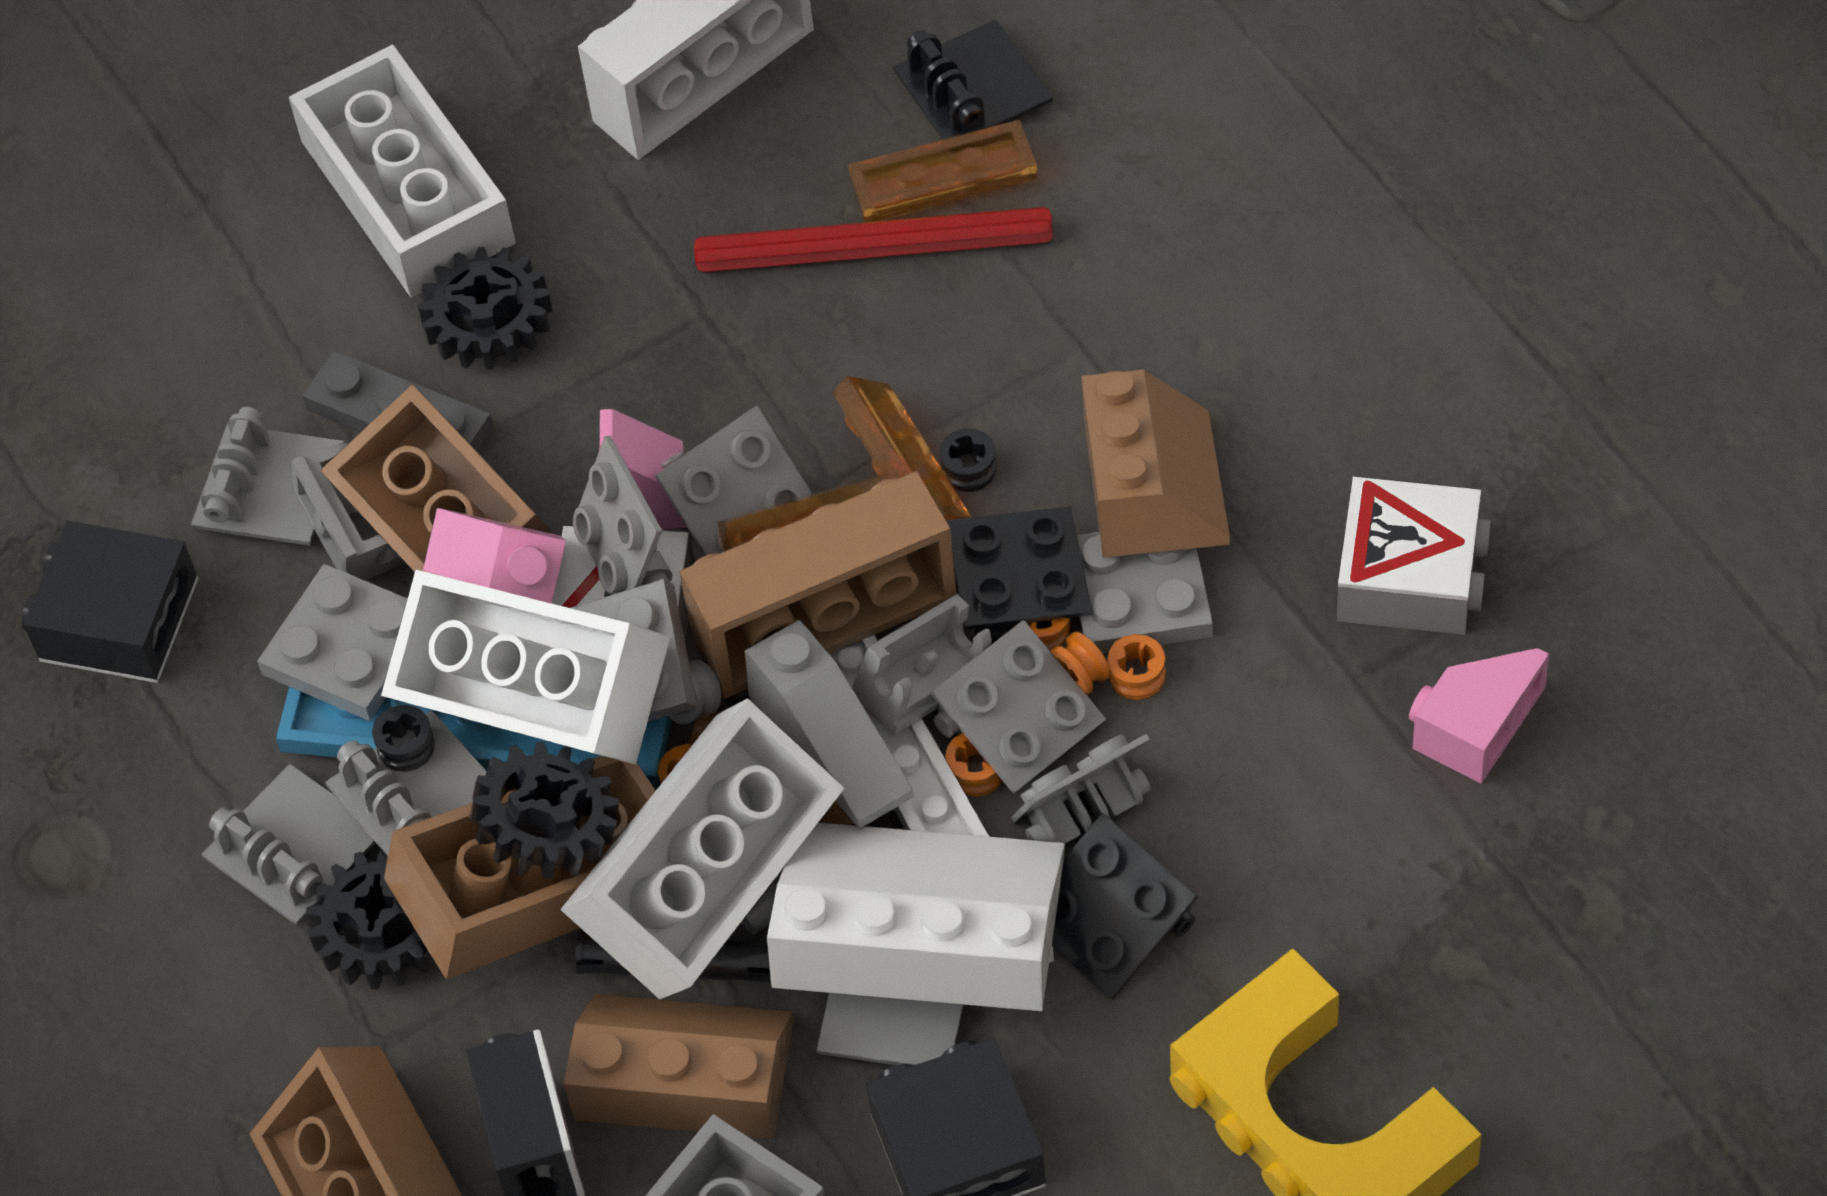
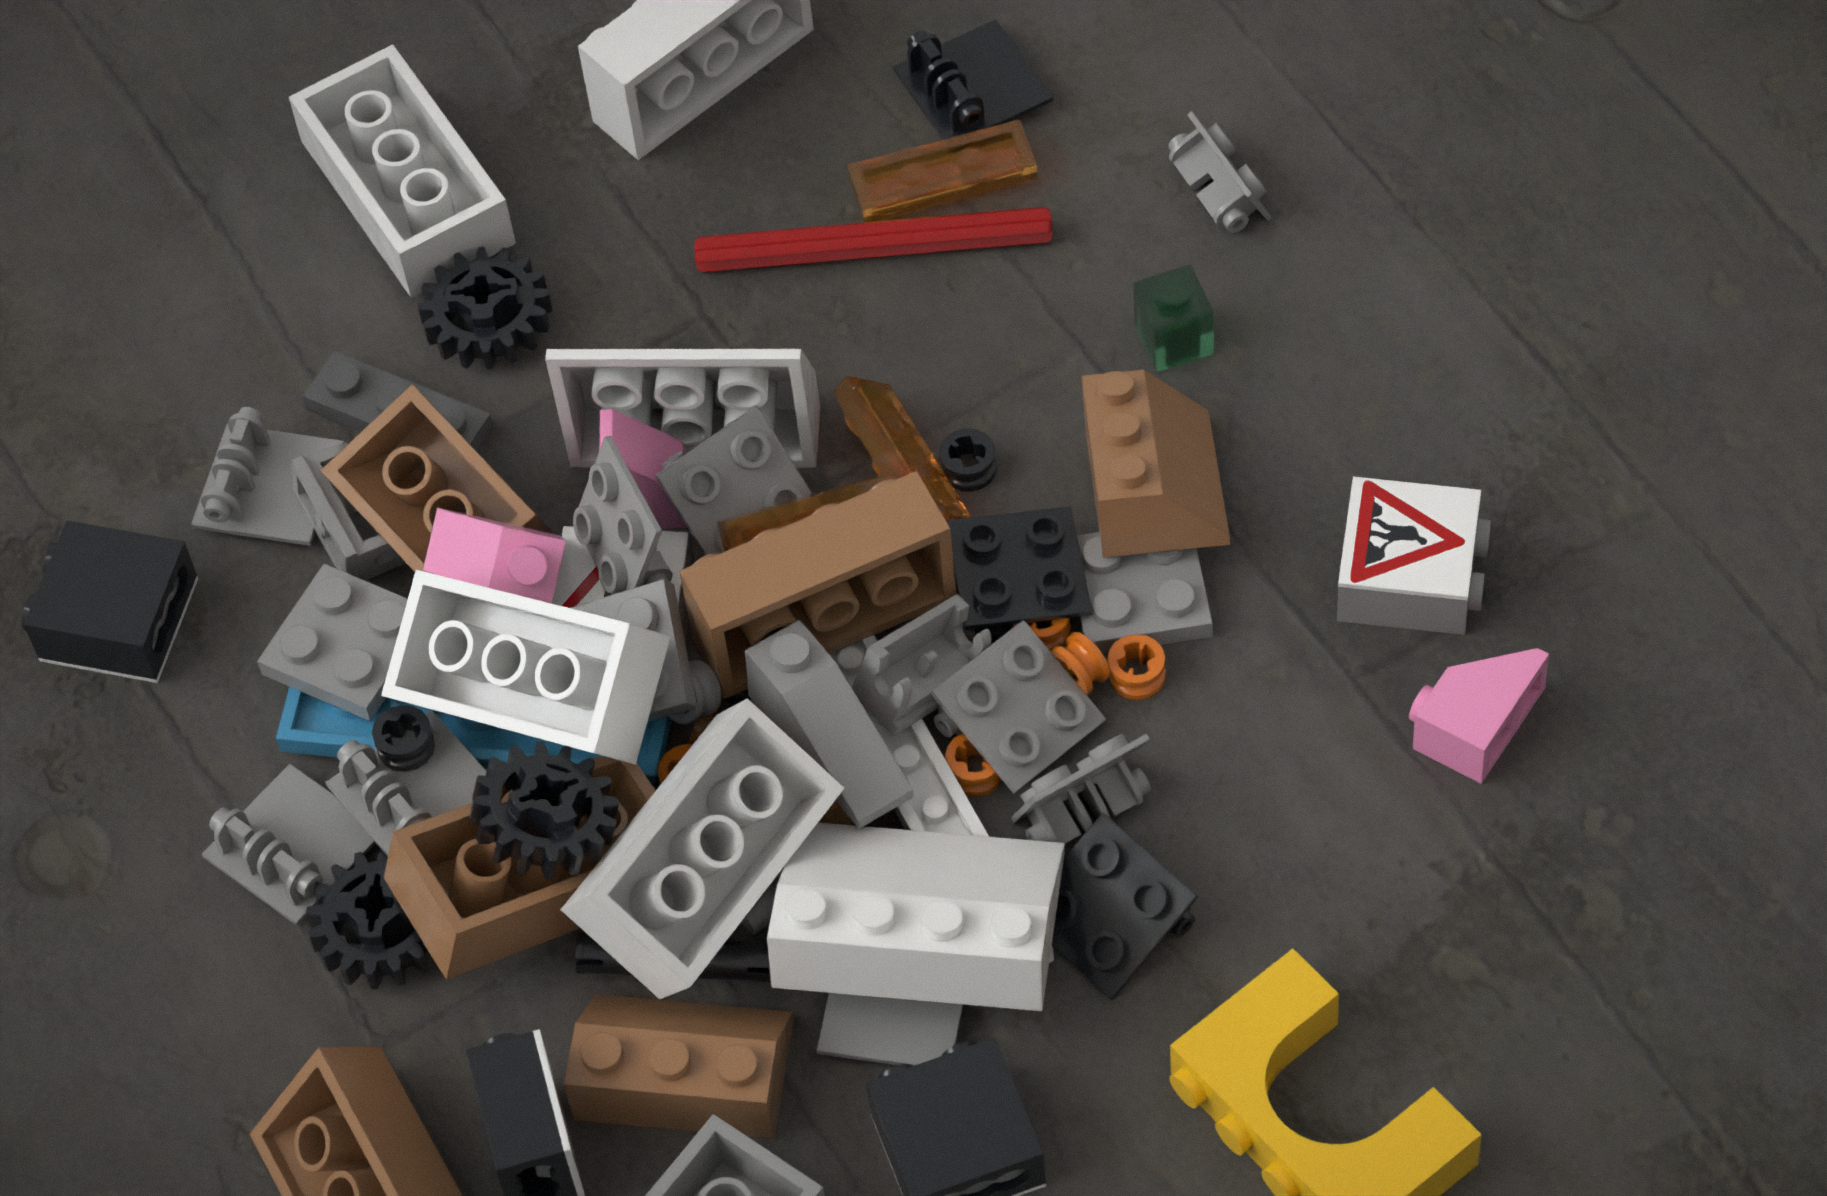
none -> white slope [545,349,820,467]
none -> clear green brick [1133,264,1214,372]
none -> light grey hinge [1168,111,1273,233]

